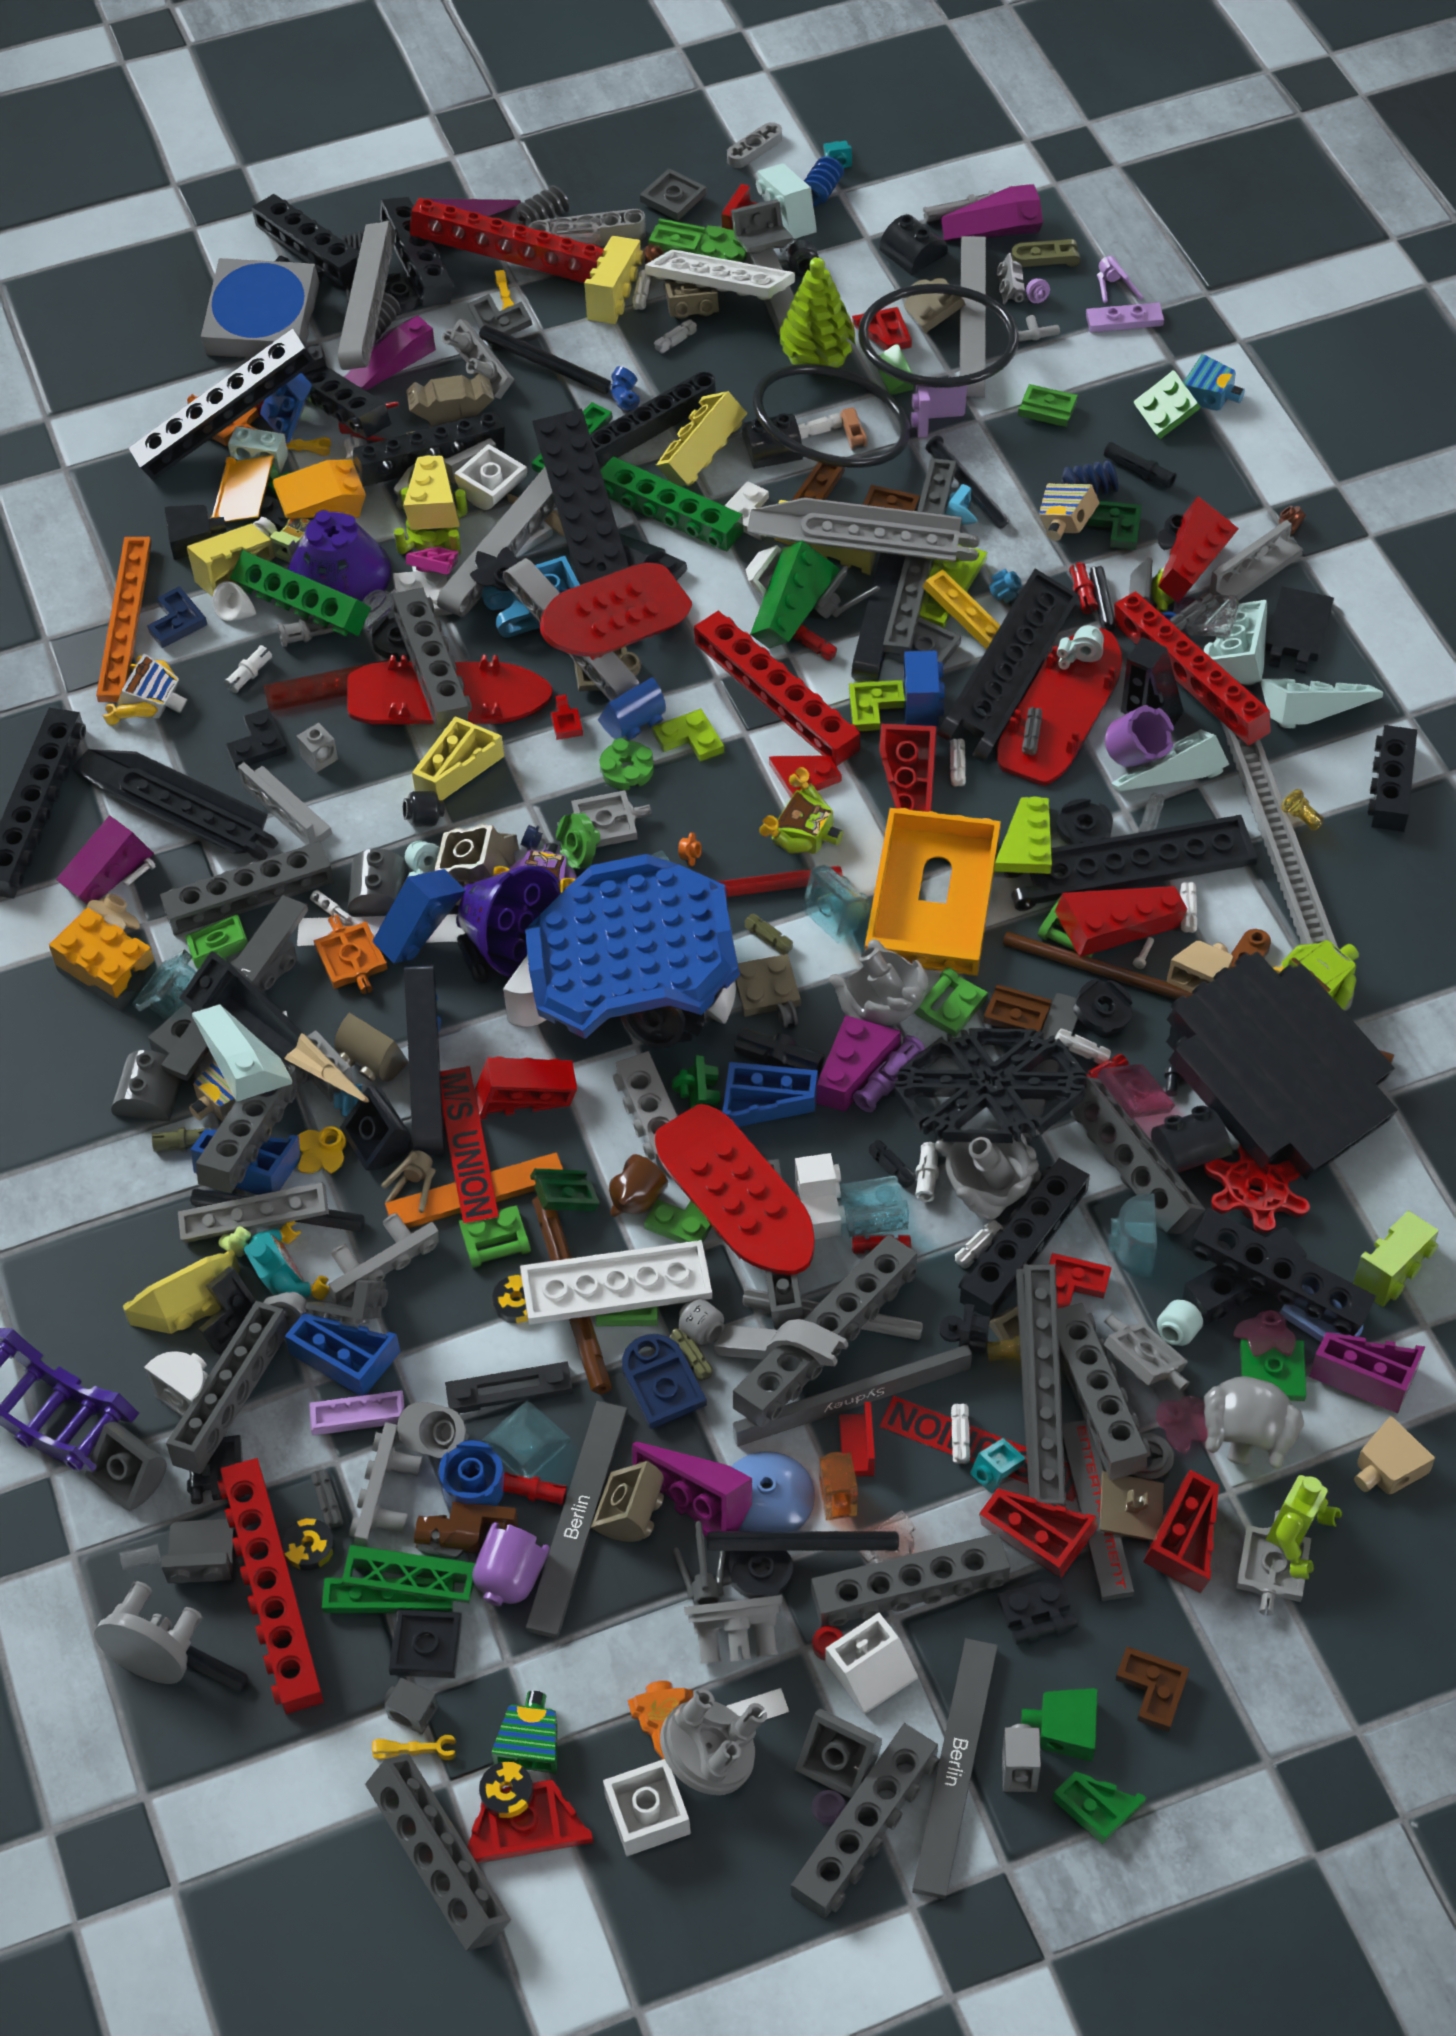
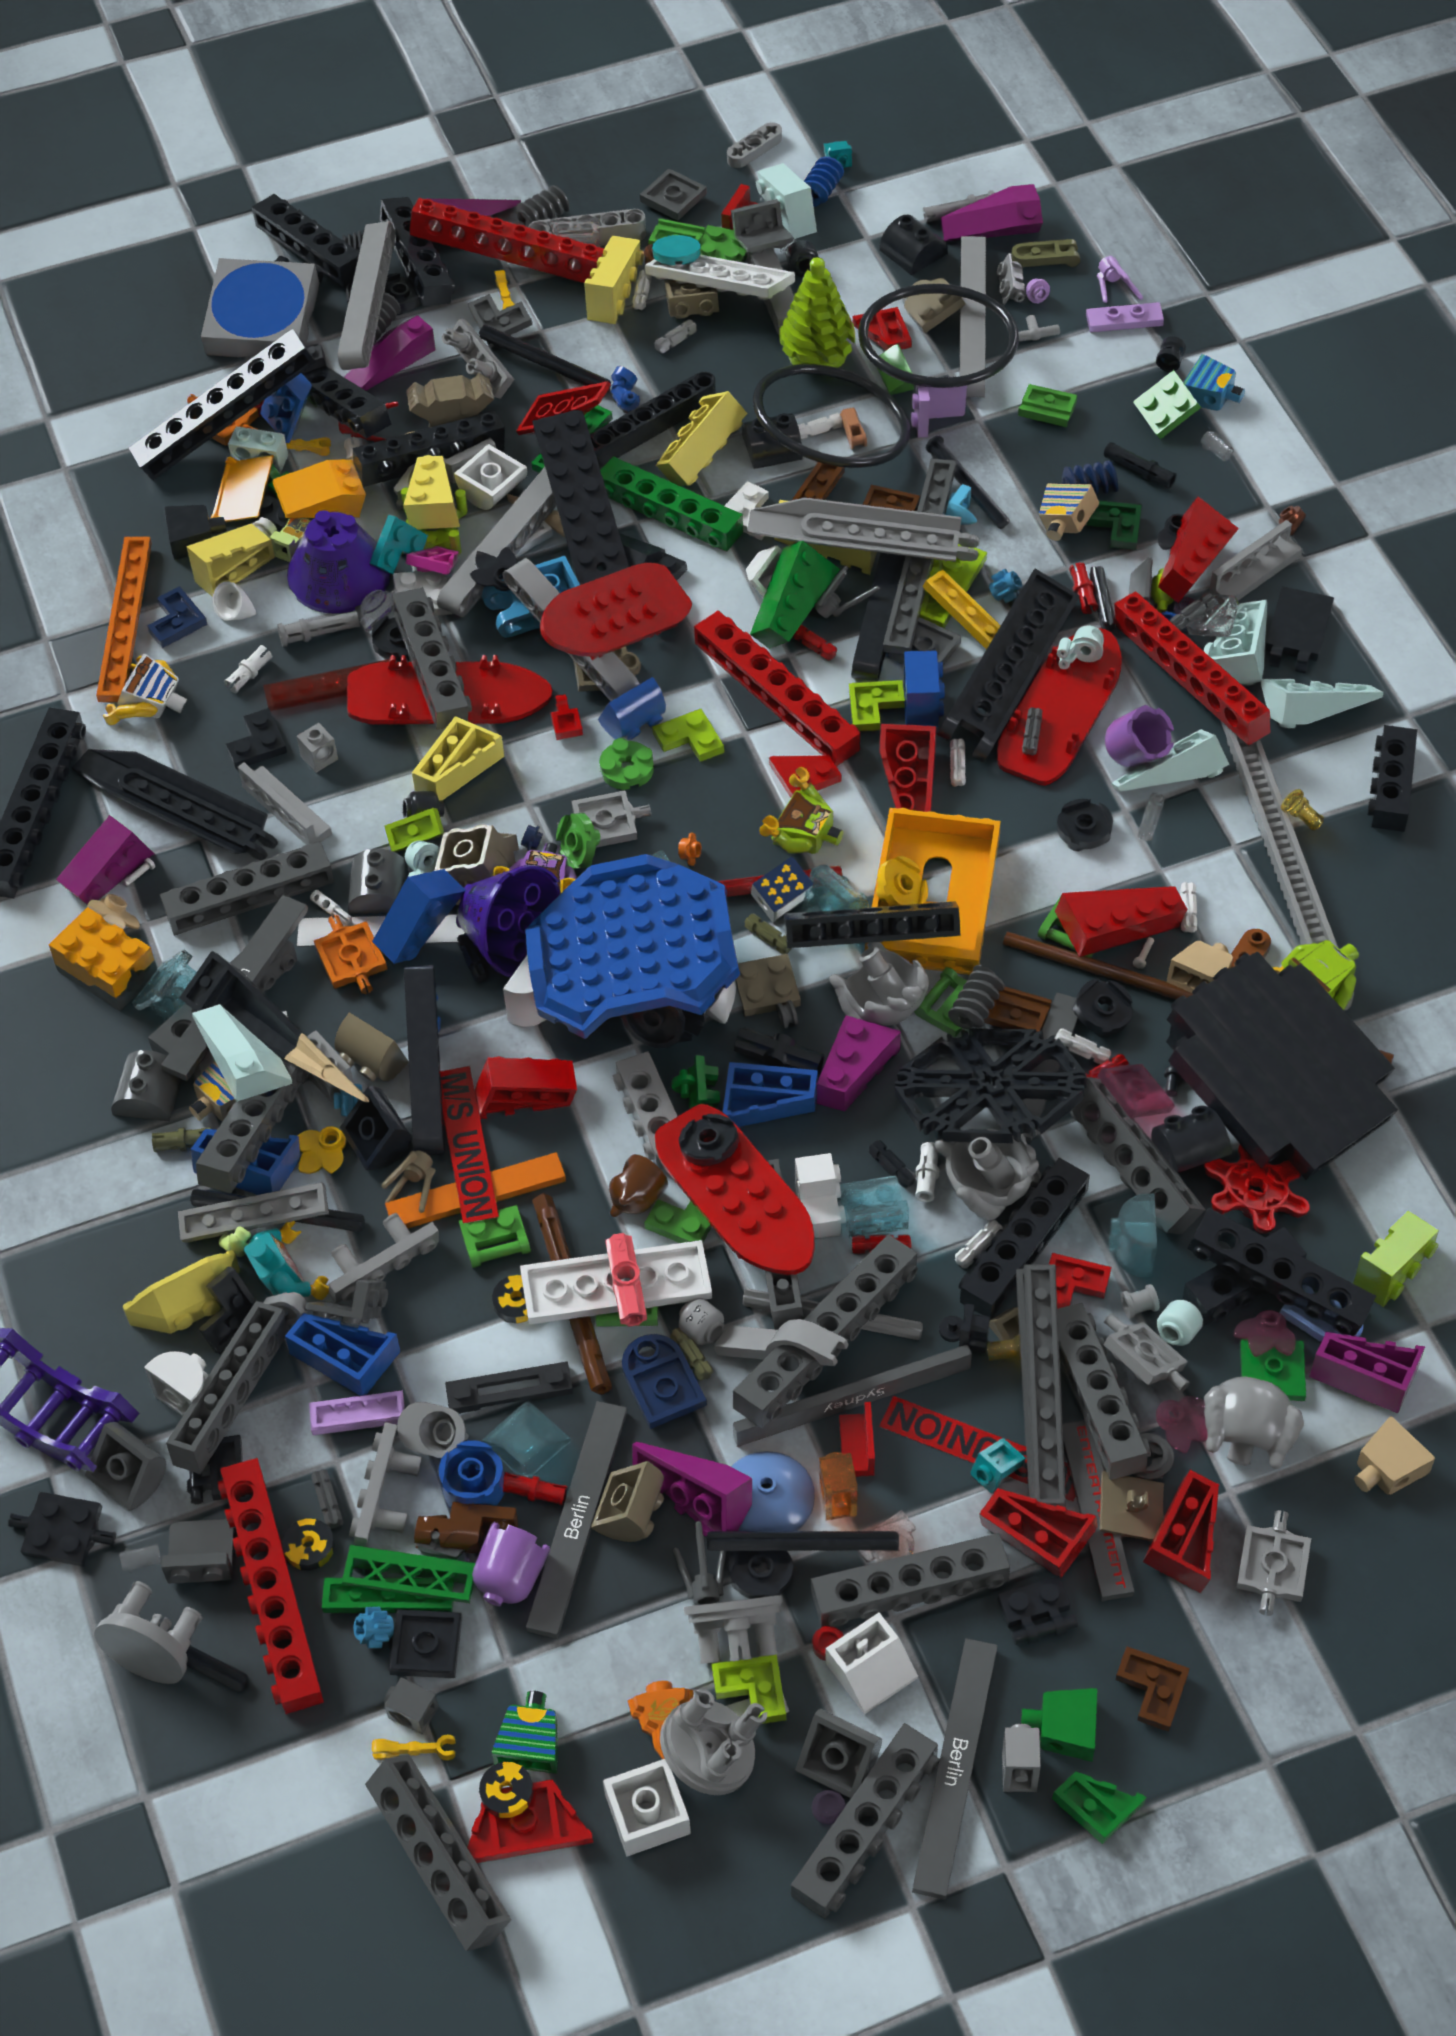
bright green plate [185,915,248,969] -> none
green brick [230,550,372,636] -> none
dark green plate [530,1168,600,1211] -> none
medium lavender piece [853,1035,926,1113] -> none
white axle [951,1404,970,1464] -> none
lime wing [994,796,1052,874] -> none
black hinge [1003,815,1258,911] -> none
black wedge [1121,637,1184,727] -> none
lime torso [1265,1475,1342,1579] -> none
none -> black plate [8,1492,116,1567]
none -> dark azure gear [353,1607,394,1648]
none -> teal plate [370,515,428,574]
none -> lime plate [384,808,444,853]
none -> red wedge [516,381,611,435]
none -> coral piece [605,1233,647,1327]
none -> teal tile [652,235,701,265]
none -> black tile [679,1114,739,1166]
none -> lime plate [712,1654,787,1724]
none -> dark blue piece [751,857,813,922]
none -> black brick [784,901,961,948]
none -> yellow plate [876,856,928,906]
none -> dark grey piece [948,965,1005,1029]
none -> light grey bush [1121,1284,1160,1319]
none -> black wheel [1156,336,1186,372]
none -> clear pin [1201,431,1234,462]

